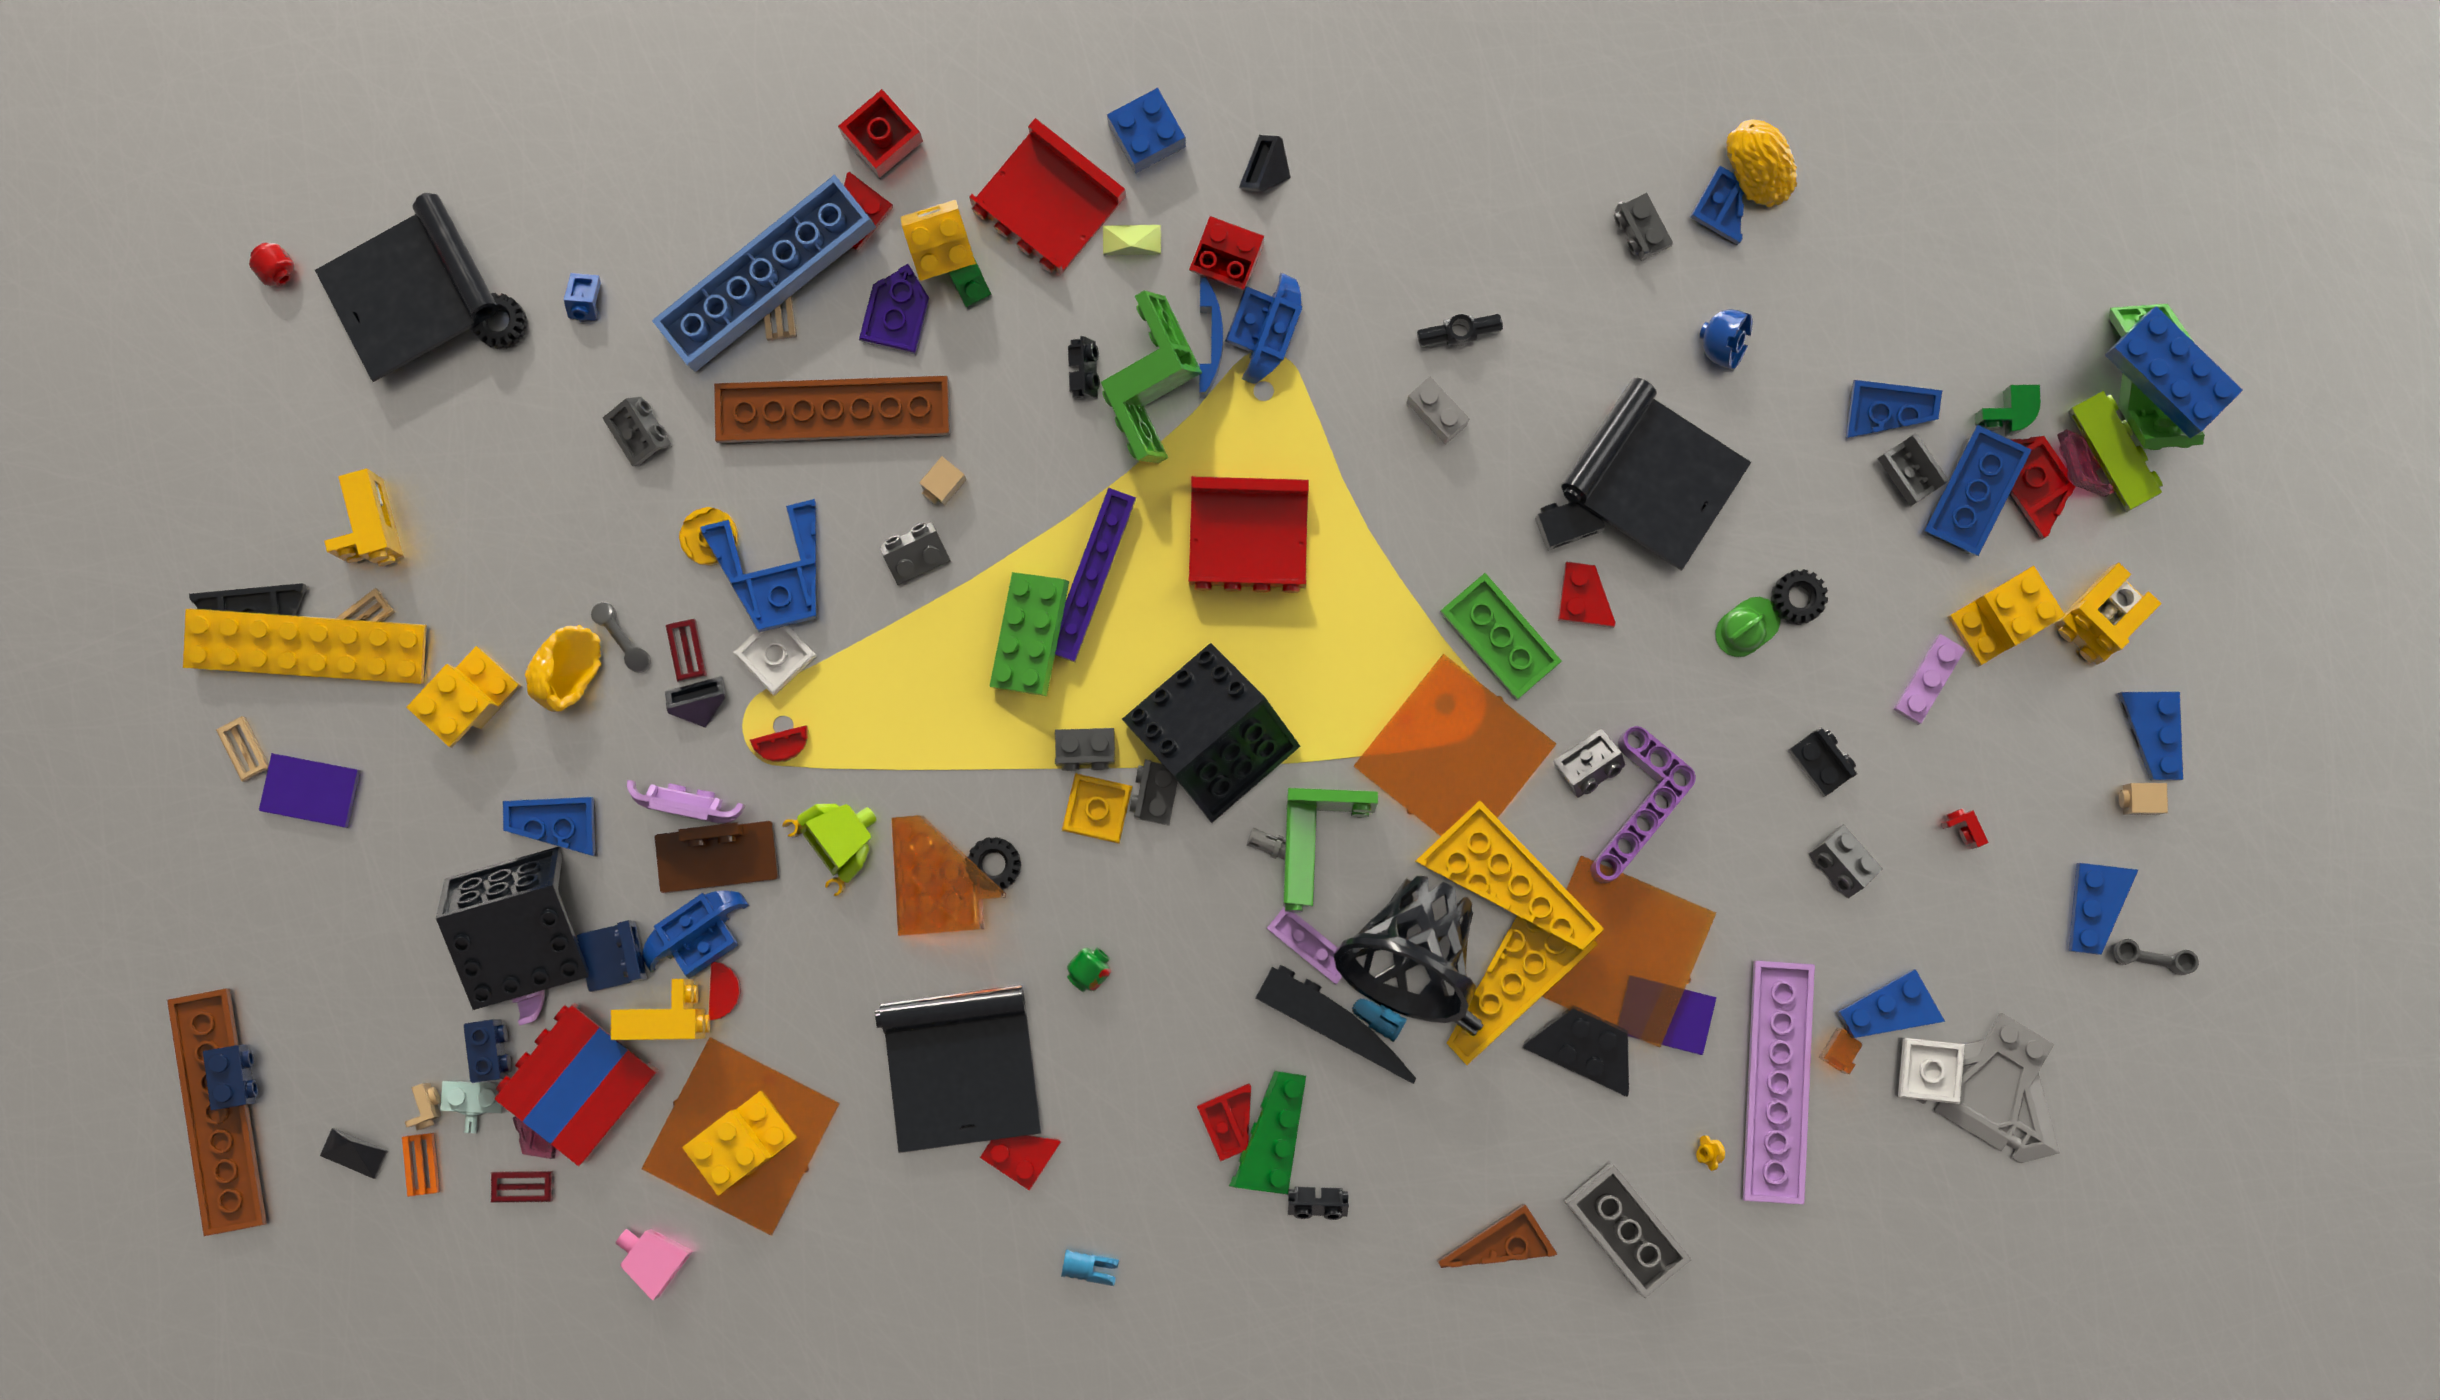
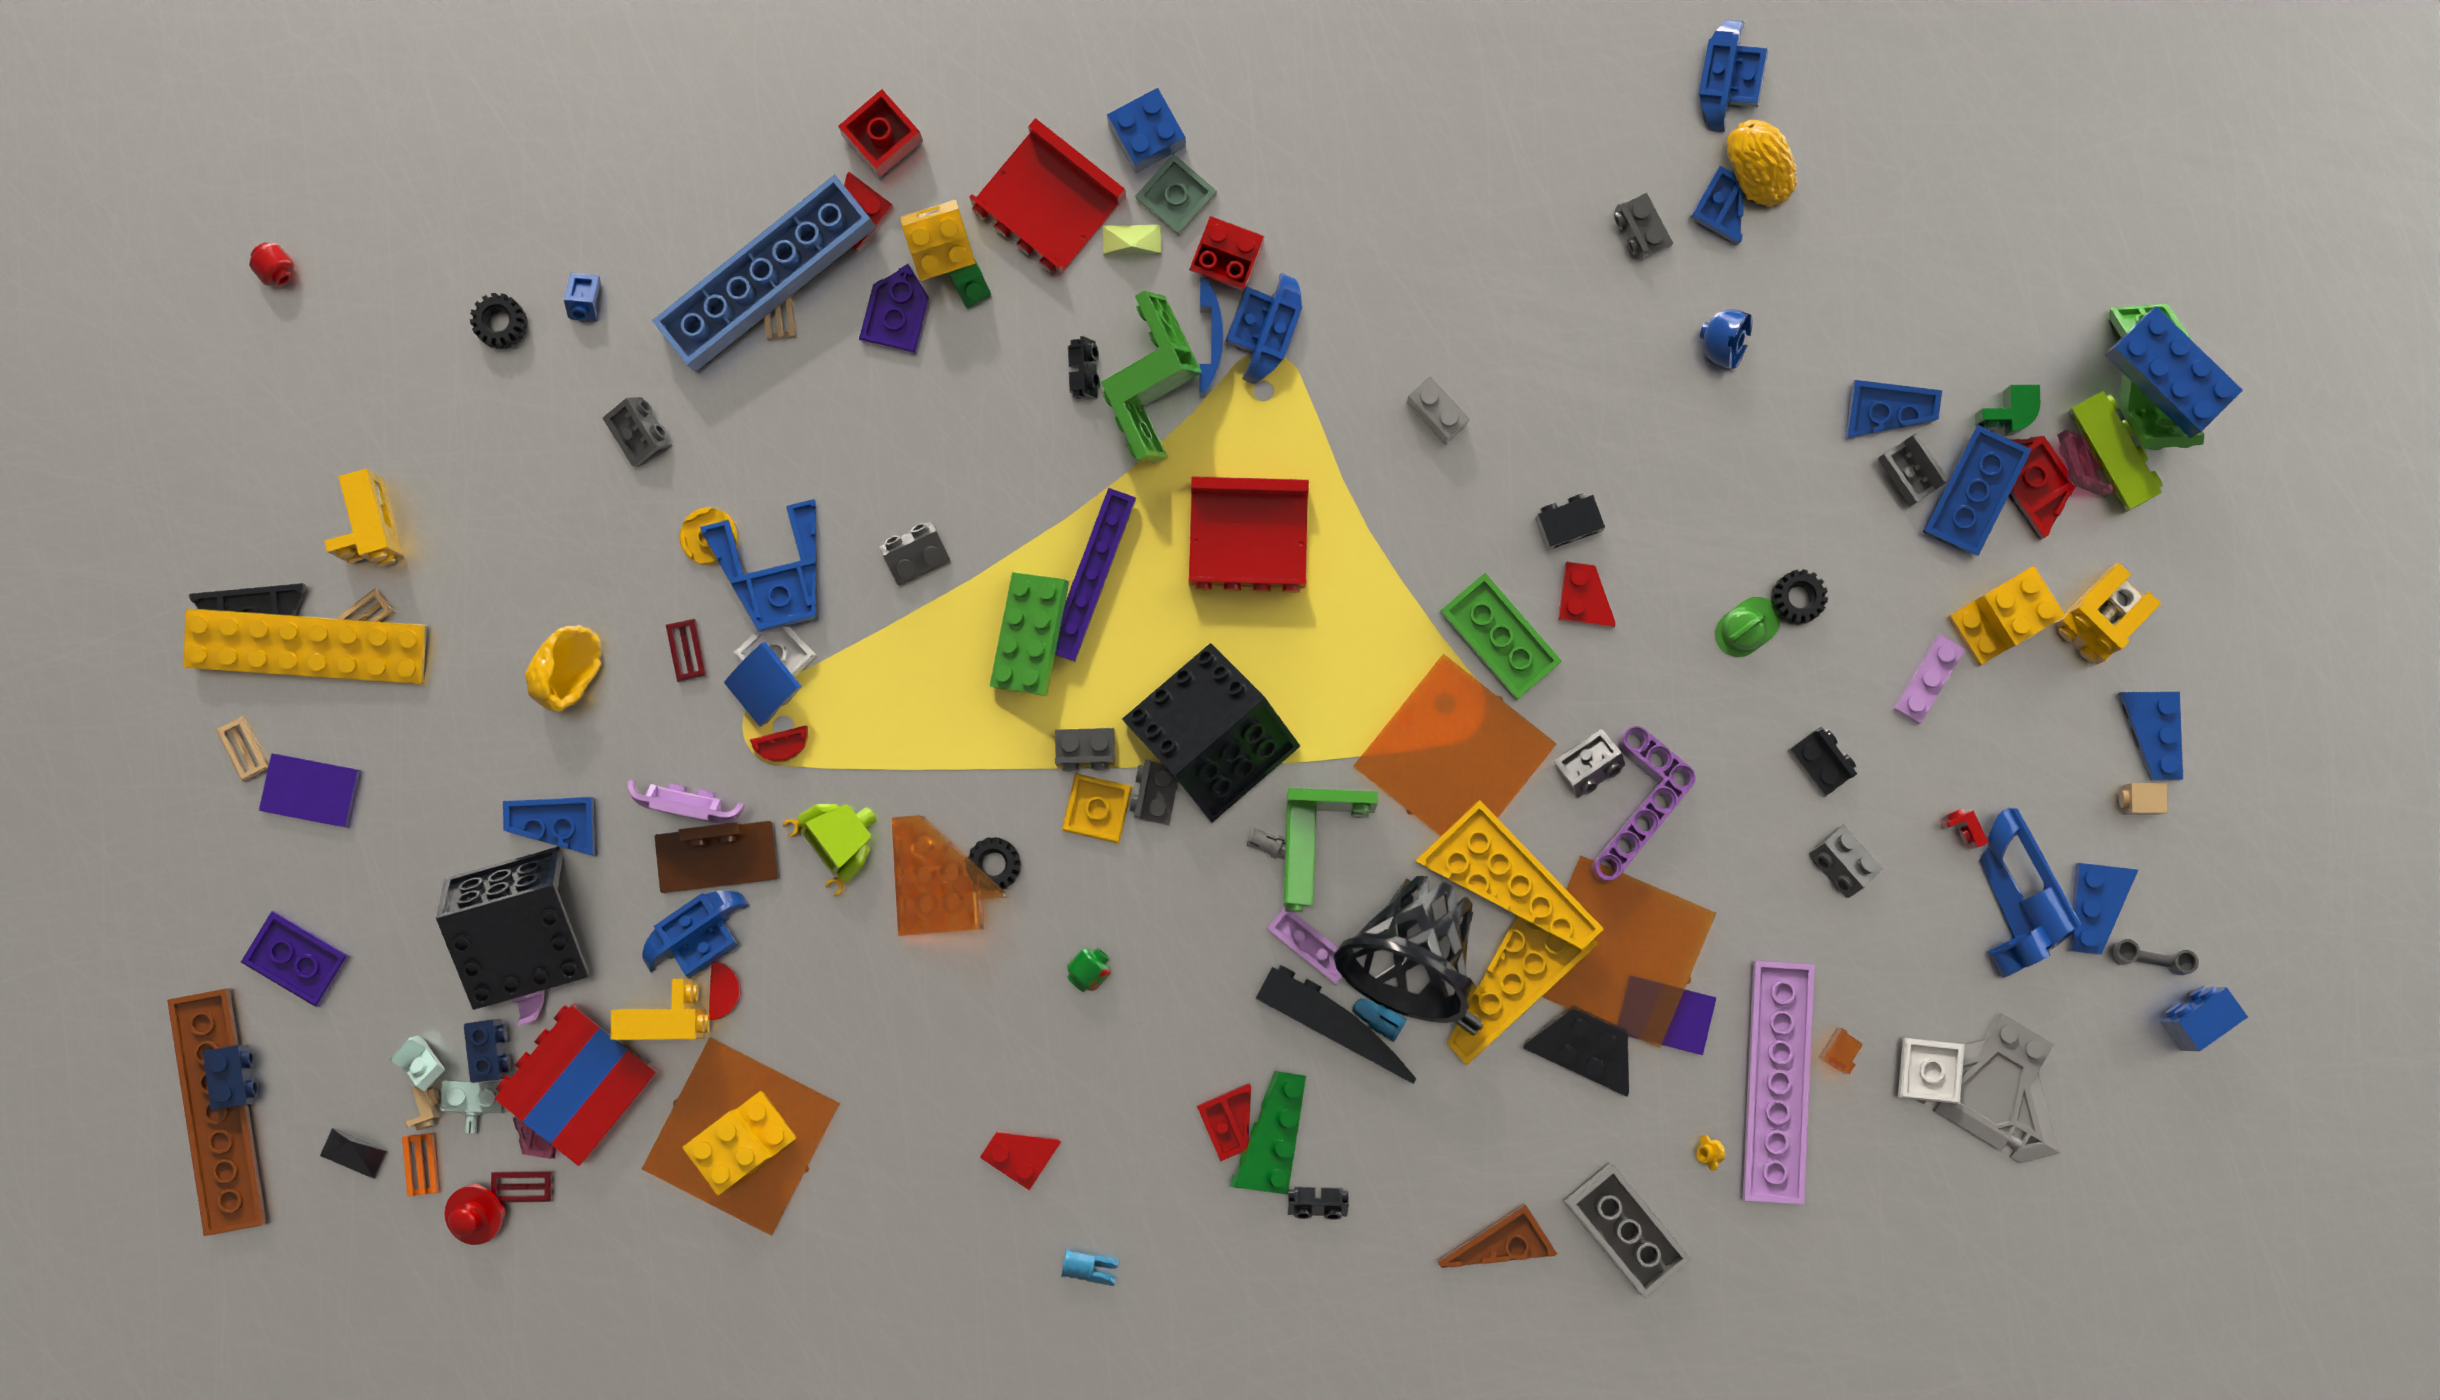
black door [315,193,498,382] -> none
yellow bracket [406,646,521,748] -> none
dark blue bracket [577,920,648,992] -> none
dark grey bar [591,602,651,673] -> none
bright pink torso [615,1229,693,1300] -> none
black slope [665,676,725,728] -> none
dark orange plate [714,376,950,443] -> none
black door [875,984,1041,1153] -> none
tan brick [919,456,967,506] -> none
black slope [1239,135,1291,191] -> none
black axle [1417,314,1503,346] -> none
black door [1561,378,1751,571] -> none
blue wing [1837,969,1945,1038] -> none
none -> dark purple tile [241,911,350,1007]
none -> light aqua slope [390,1035,445,1091]
none -> red plate [444,1183,506,1245]
none -> blue slope [724,642,802,727]
none -> sand green tile [1135,153,1217,236]
none -> blue plate [1699,20,1768,132]
none -> blue panel [1980,807,2081,978]
none -> blue brick [2160,986,2248,1052]

